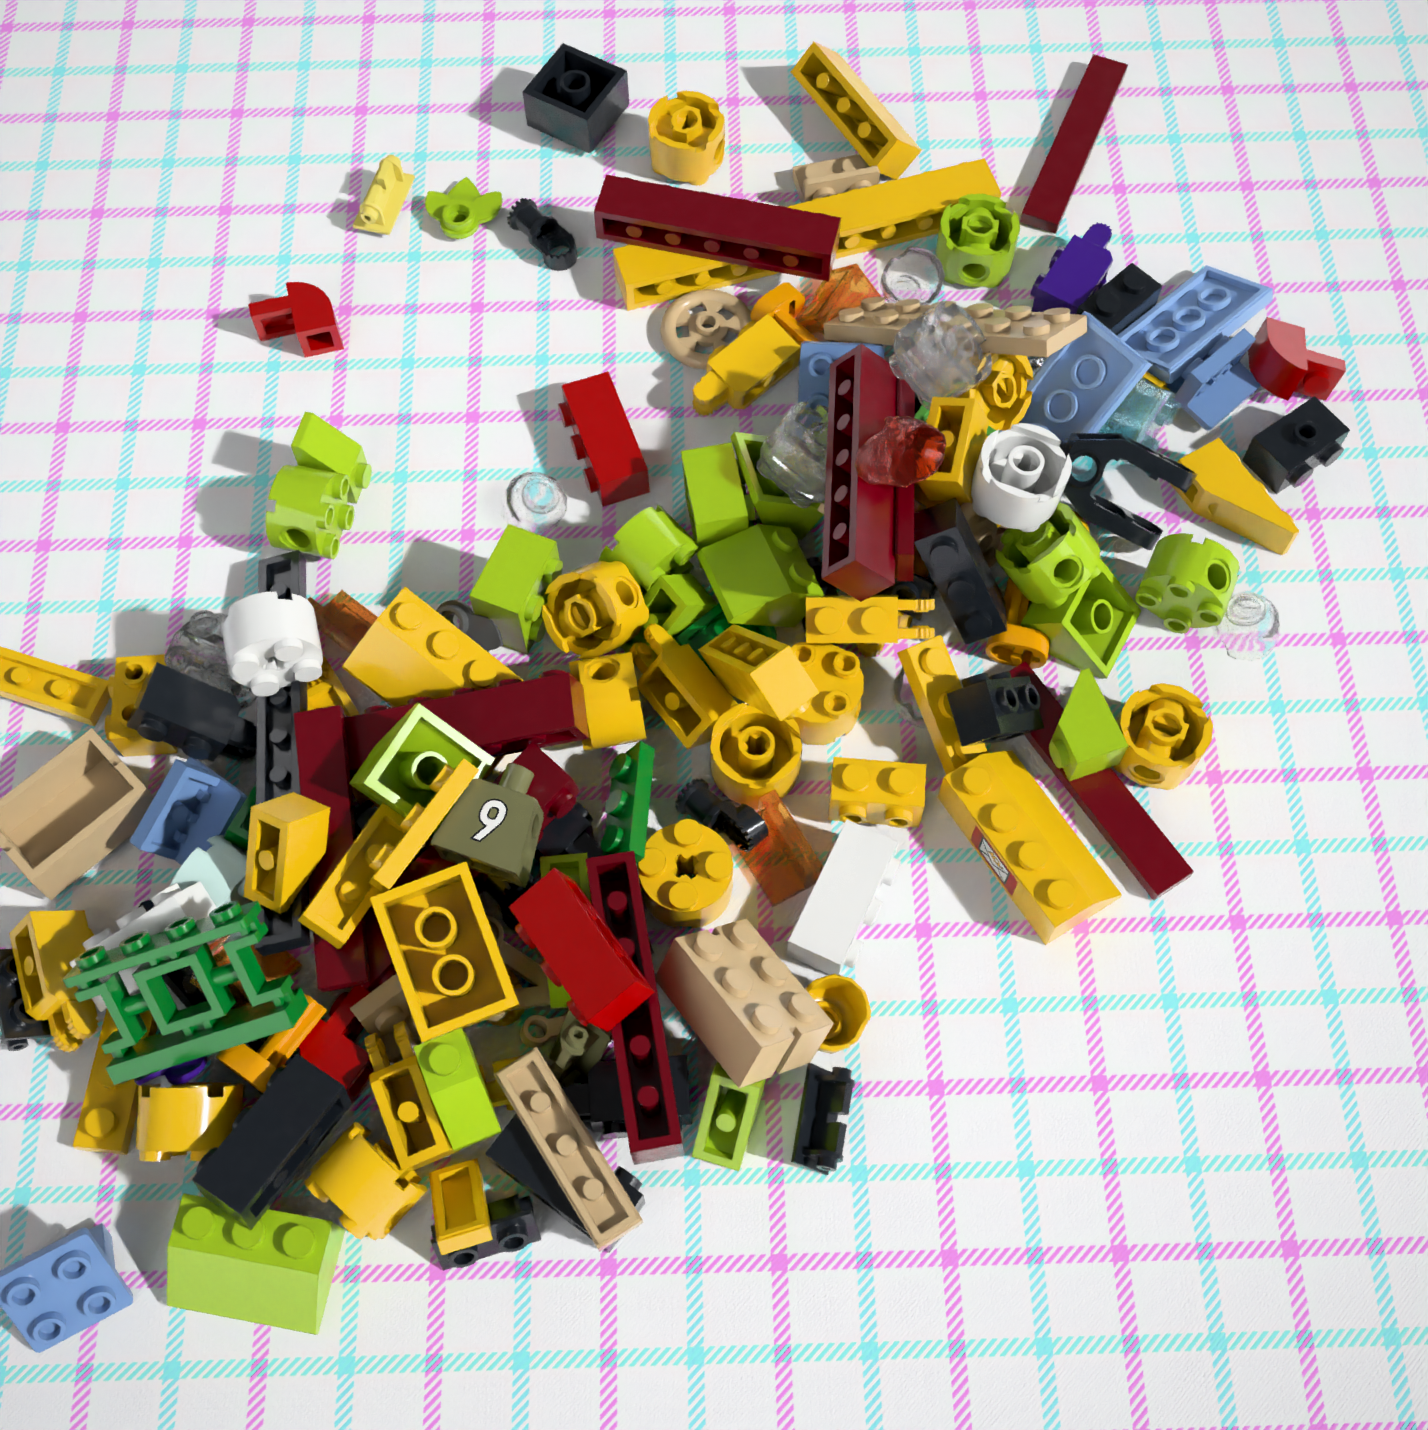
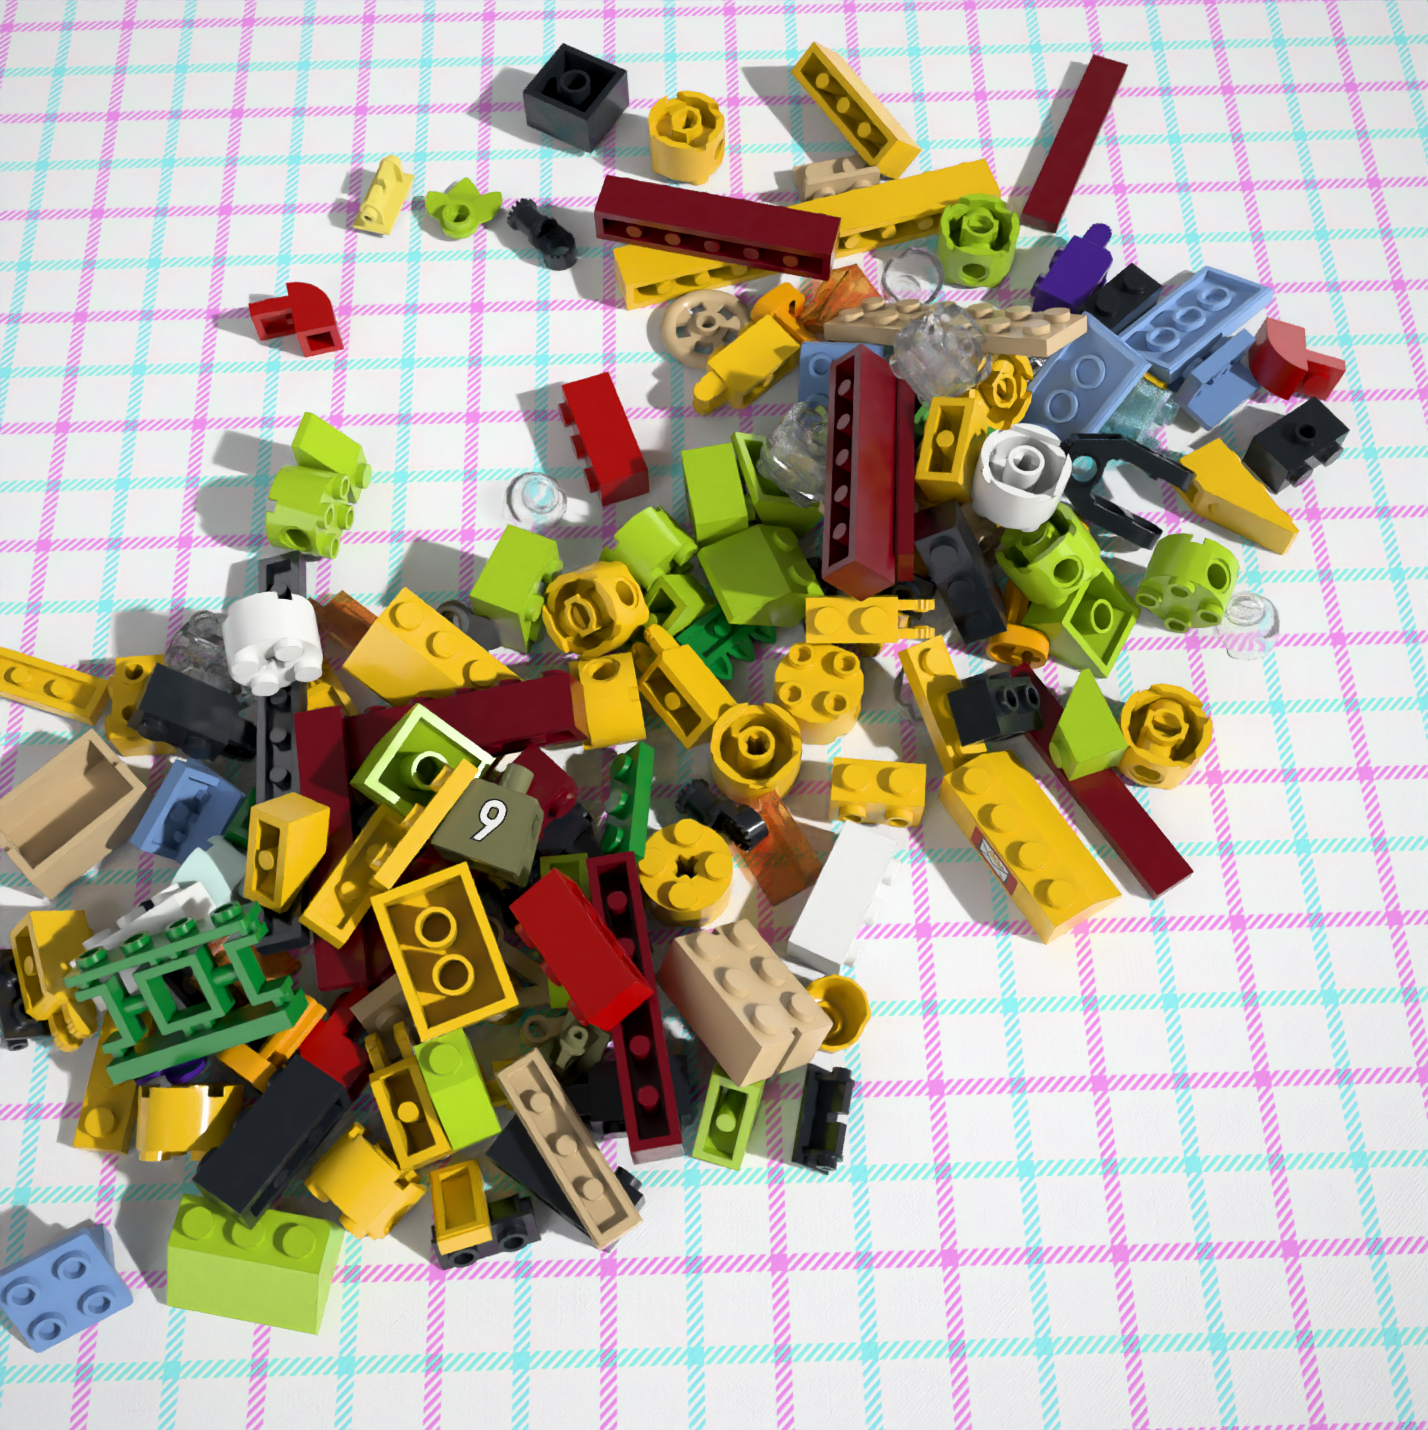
yellow brick [698,624,820,721] -> none
clear red hair [855,416,946,488] -> none

